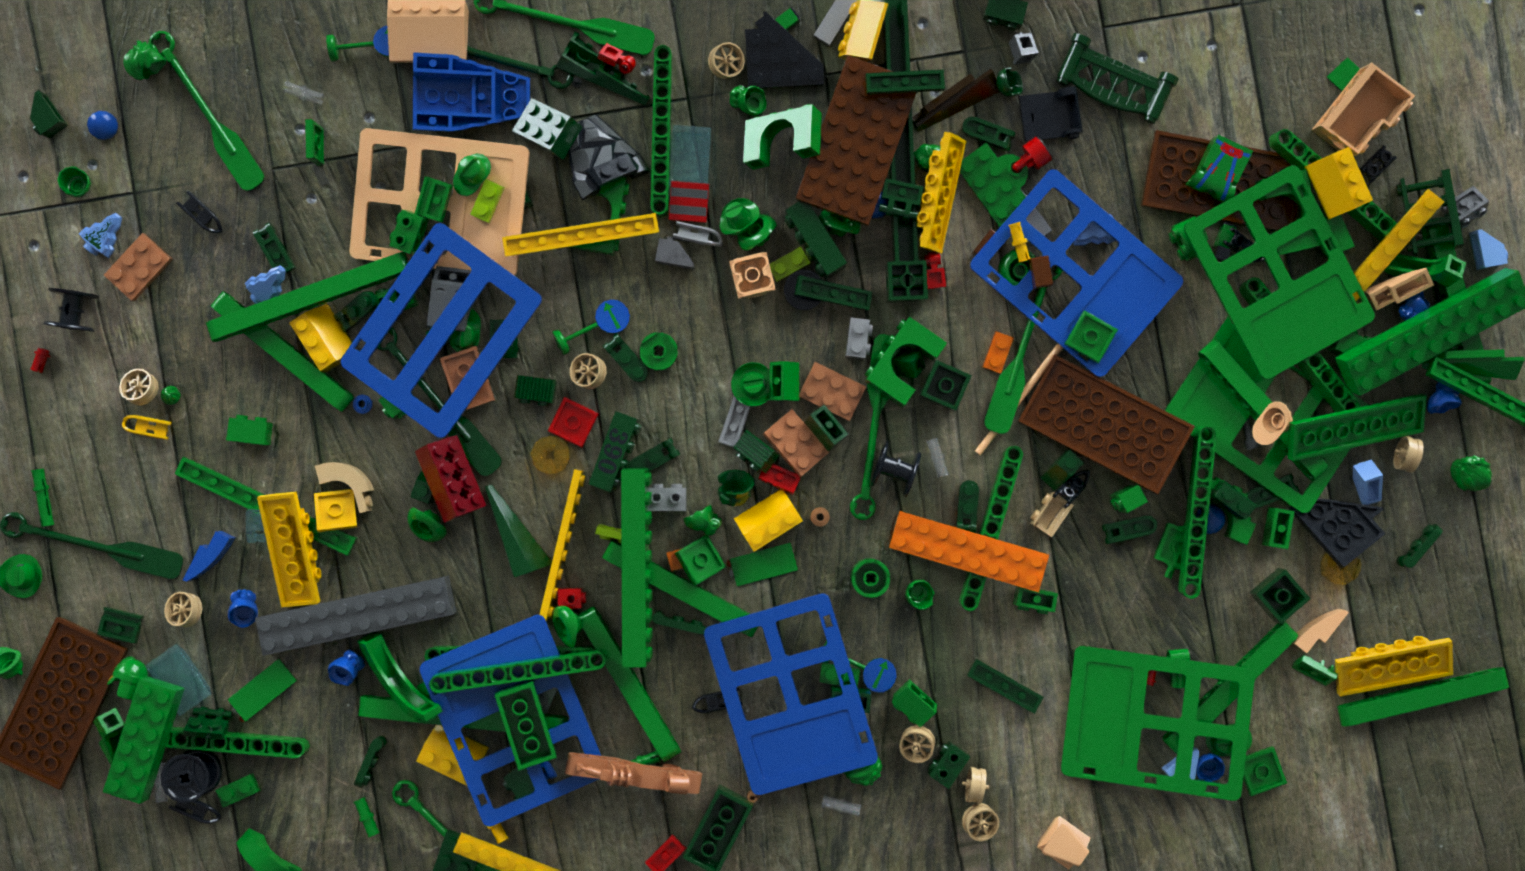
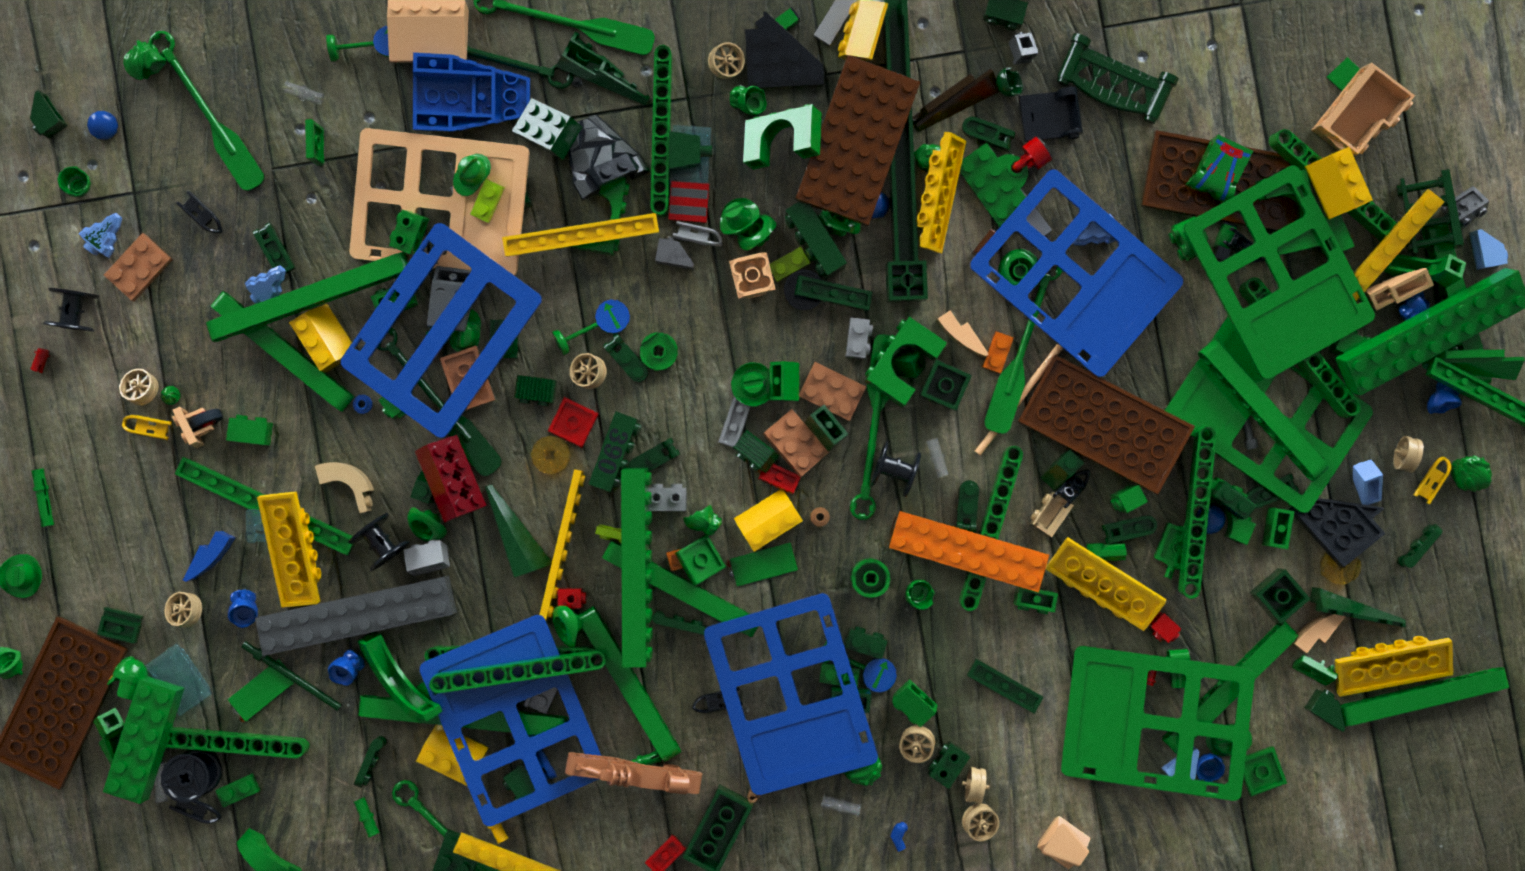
dark green piece [0,512,183,579] -> none
dark green plate [183,706,233,740] -> none
yellow plate [314,489,357,532] -> none
dark green plate [334,291,378,332] -> none
green plate [414,176,453,222] -> none
green brick [495,679,557,771] -> none
red plate [597,43,636,74] -> none
dark green helmet [718,469,754,507] -> none
dark green plate [865,69,945,95] -> none
dark green plate [878,178,924,220] -> none
red plate [924,252,946,289] -> none
yellow pin [1008,222,1031,262] -> none
reddish brown piece [1029,256,1053,289] -> none
green plate [1064,310,1118,364] -> none
light nougat piece [1252,402,1293,445] -> none
green plate [1288,394,1427,461] -> none
black piece [1360,145,1397,186] -> none
none -> light nougat plate [172,407,223,448]
none -> dark green bar [241,641,342,711]
none -> black piece [348,513,410,572]
none -> light grey brick [404,540,450,576]
none -> dark green torso [669,131,712,172]
none -> dark green brick [844,626,888,659]
none -> blue arm [891,822,908,852]
none -> light nougat slope [936,310,989,357]
none -> yellow plate [1046,537,1166,631]
none -> green piece [1086,543,1127,561]
none -> red brick [1148,612,1181,643]
none -> dark green slope [1304,689,1345,732]
none -> dark green wedge [1310,587,1406,627]
none -> yellow piece [1413,457,1451,505]

